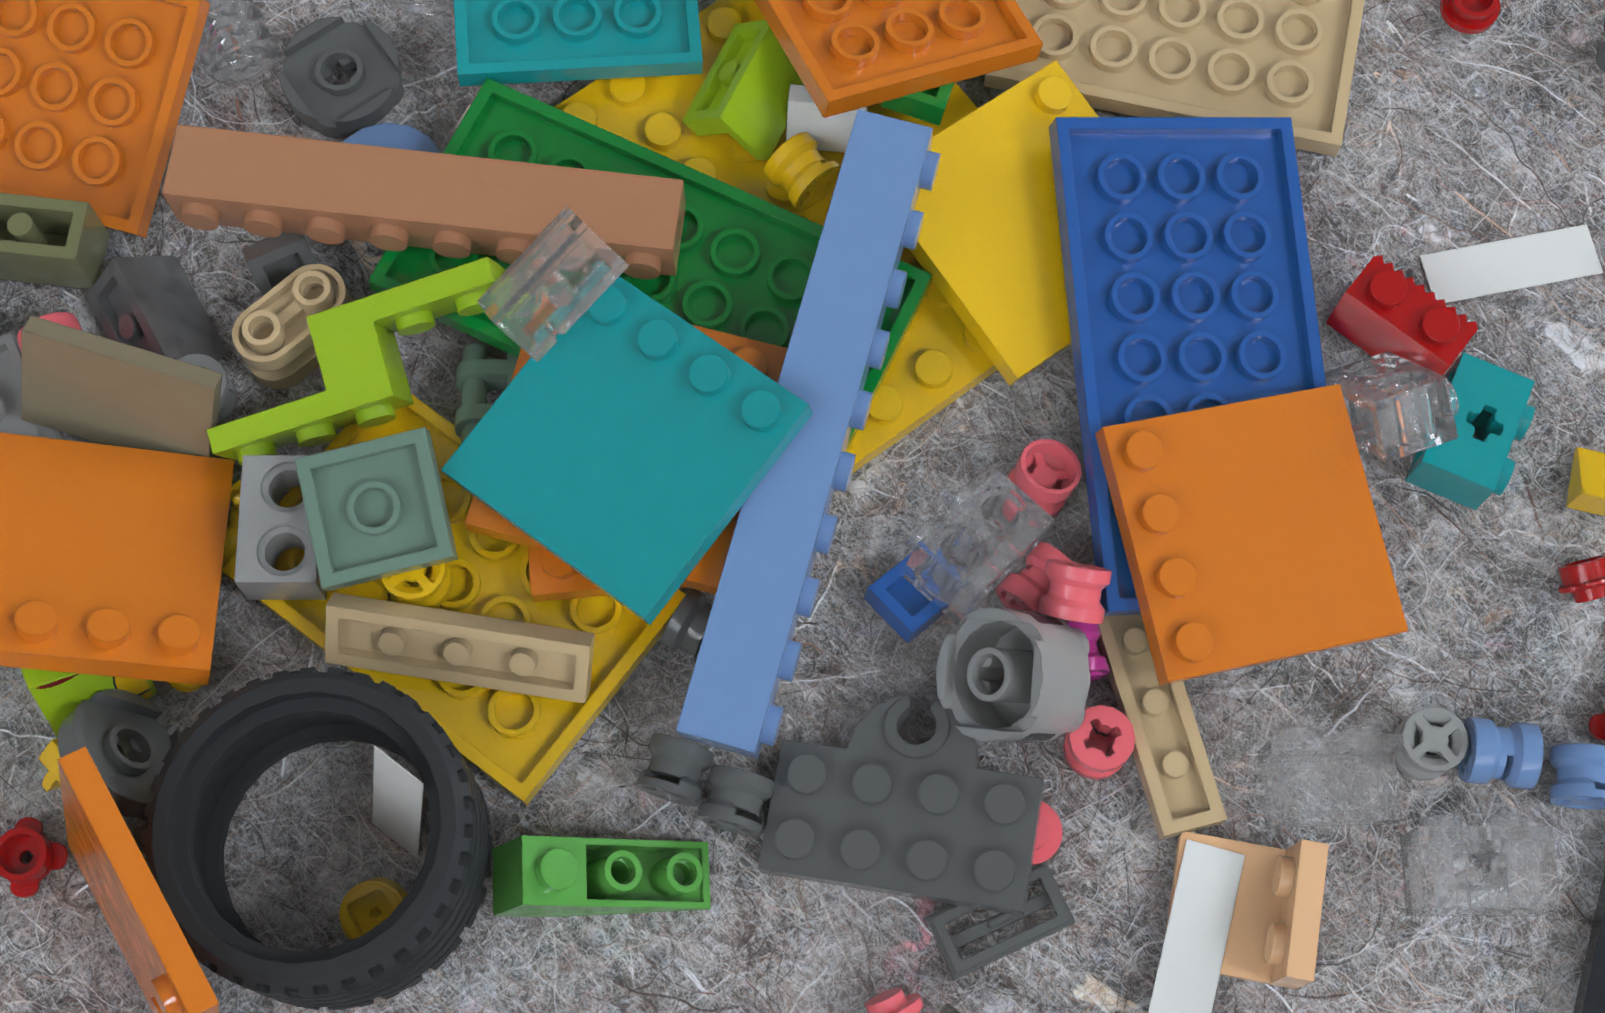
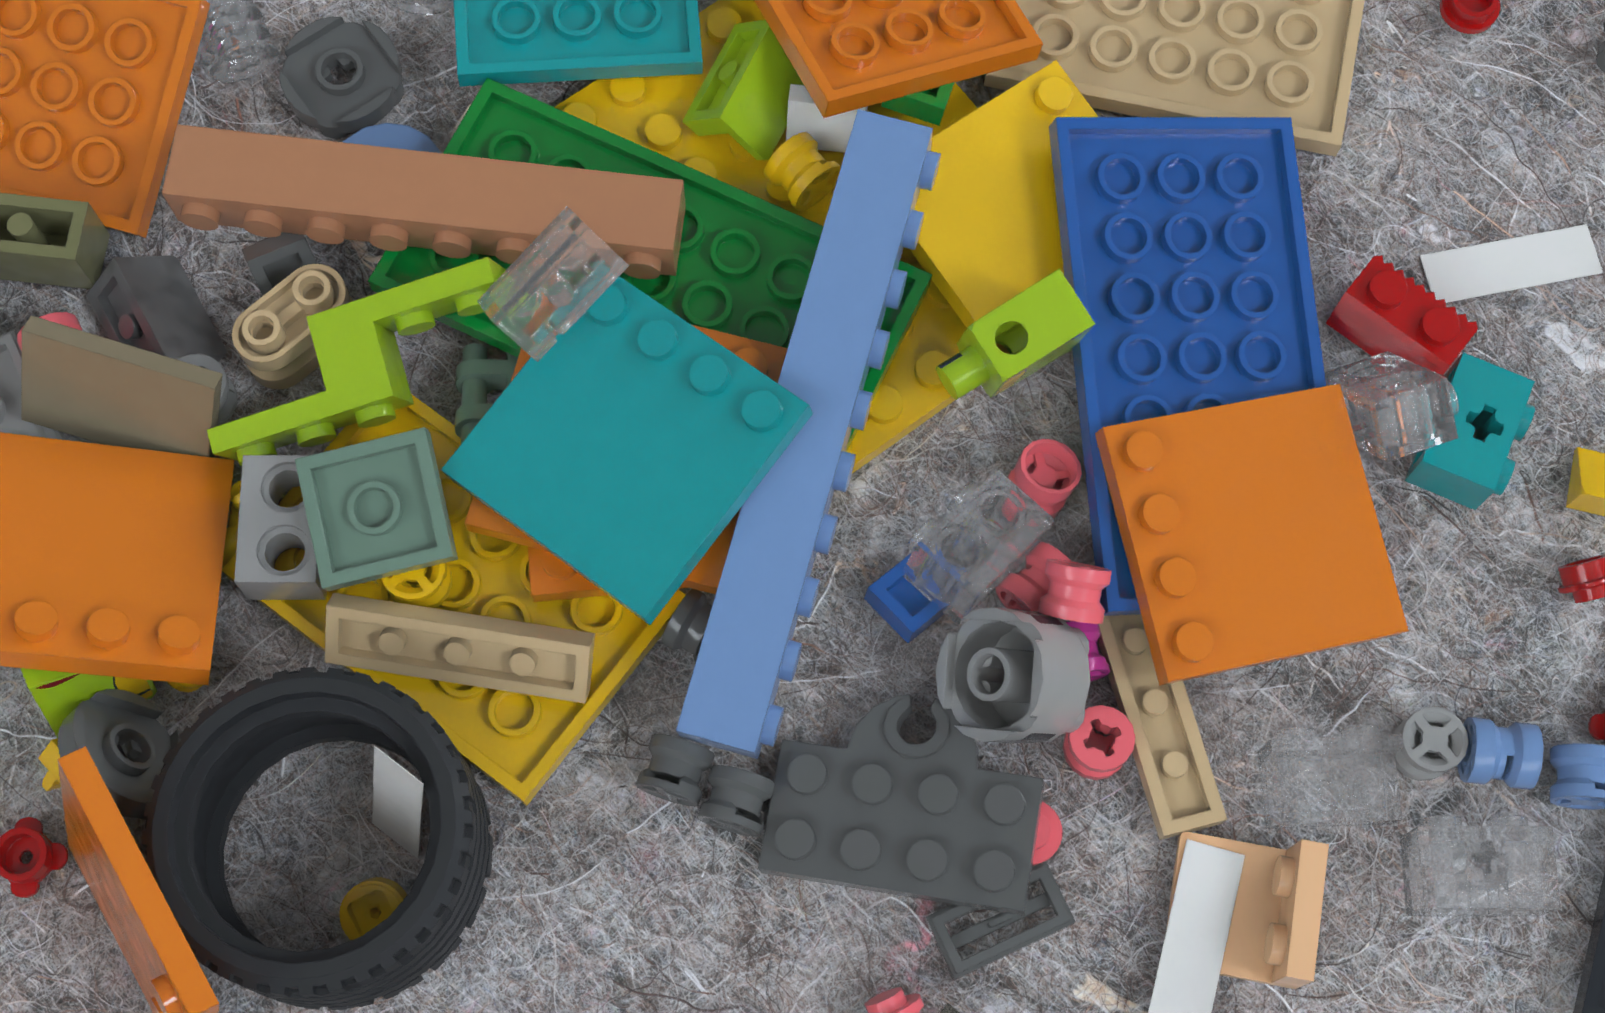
bright green slope [492,835,711,917] -> none
none -> lime torso [936,268,1095,400]

